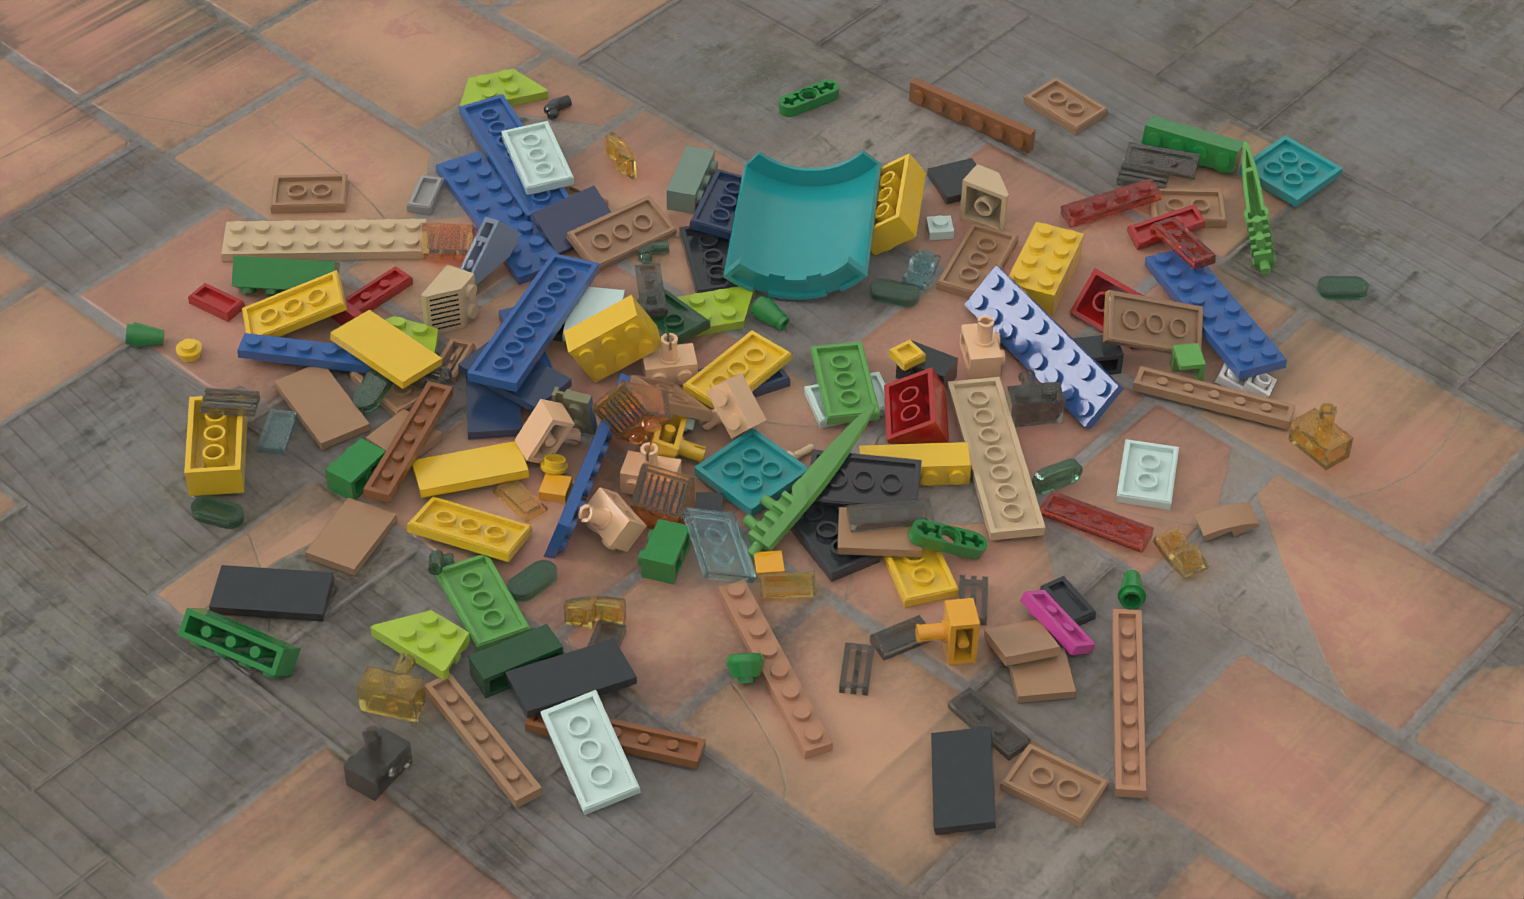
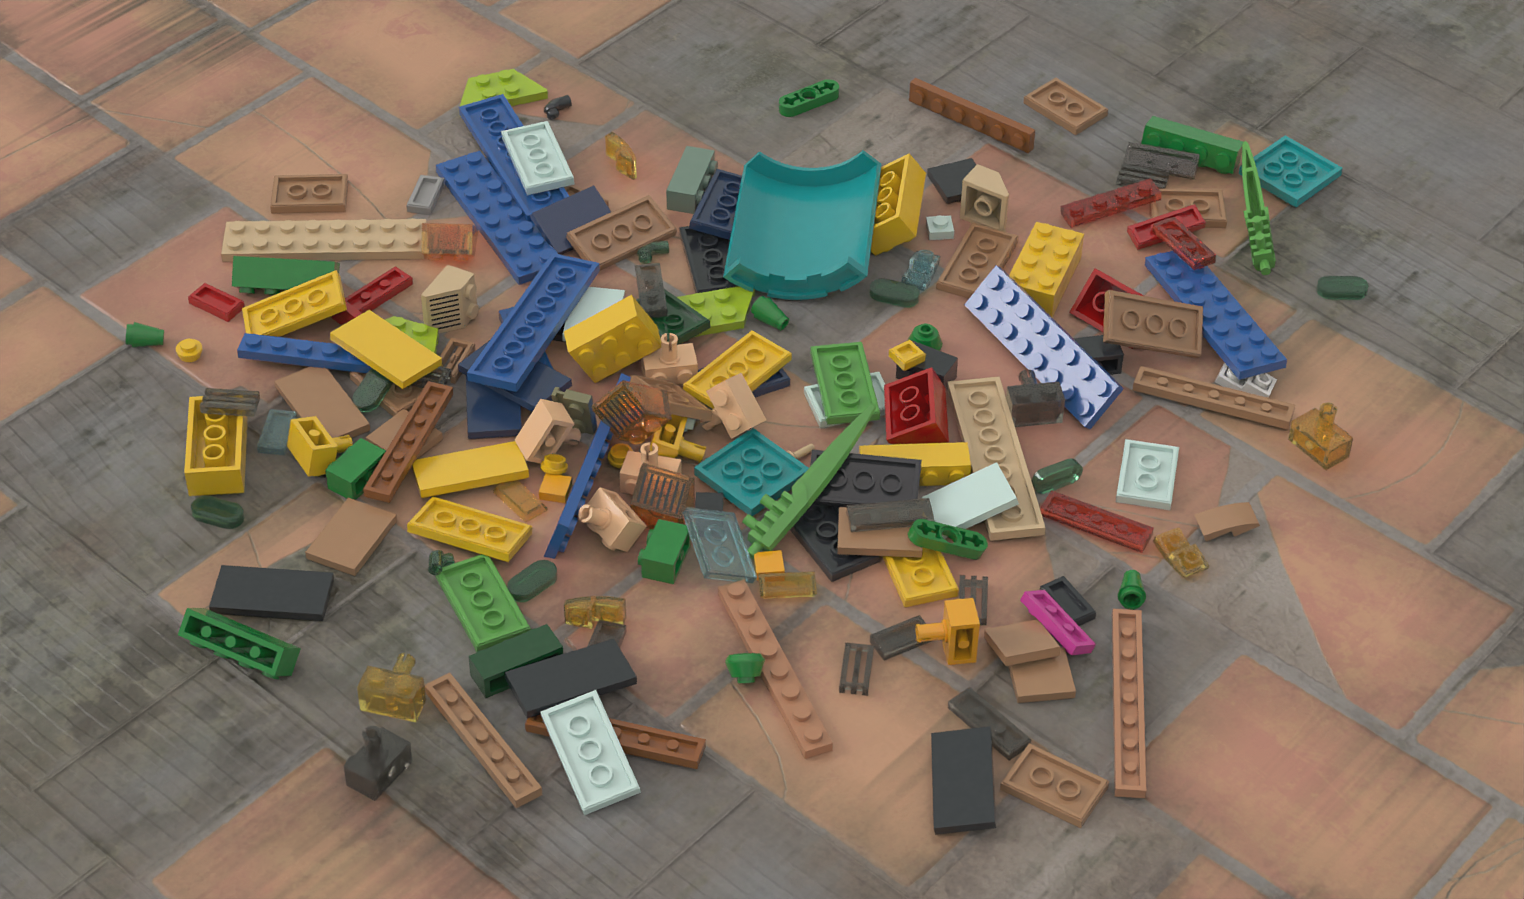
lime wing [370,610,470,680] -> none
sand blue slope [460,217,521,285] -> none
light nougat brick [960,315,1006,379] -> none
bright green panel [1170,343,1206,381] -> none
none -> yellow brick [287,416,353,477]
none -> yellow plate [608,443,633,468]
none -> green cone [907,323,943,351]
none -> light aqua tile [922,462,1019,539]

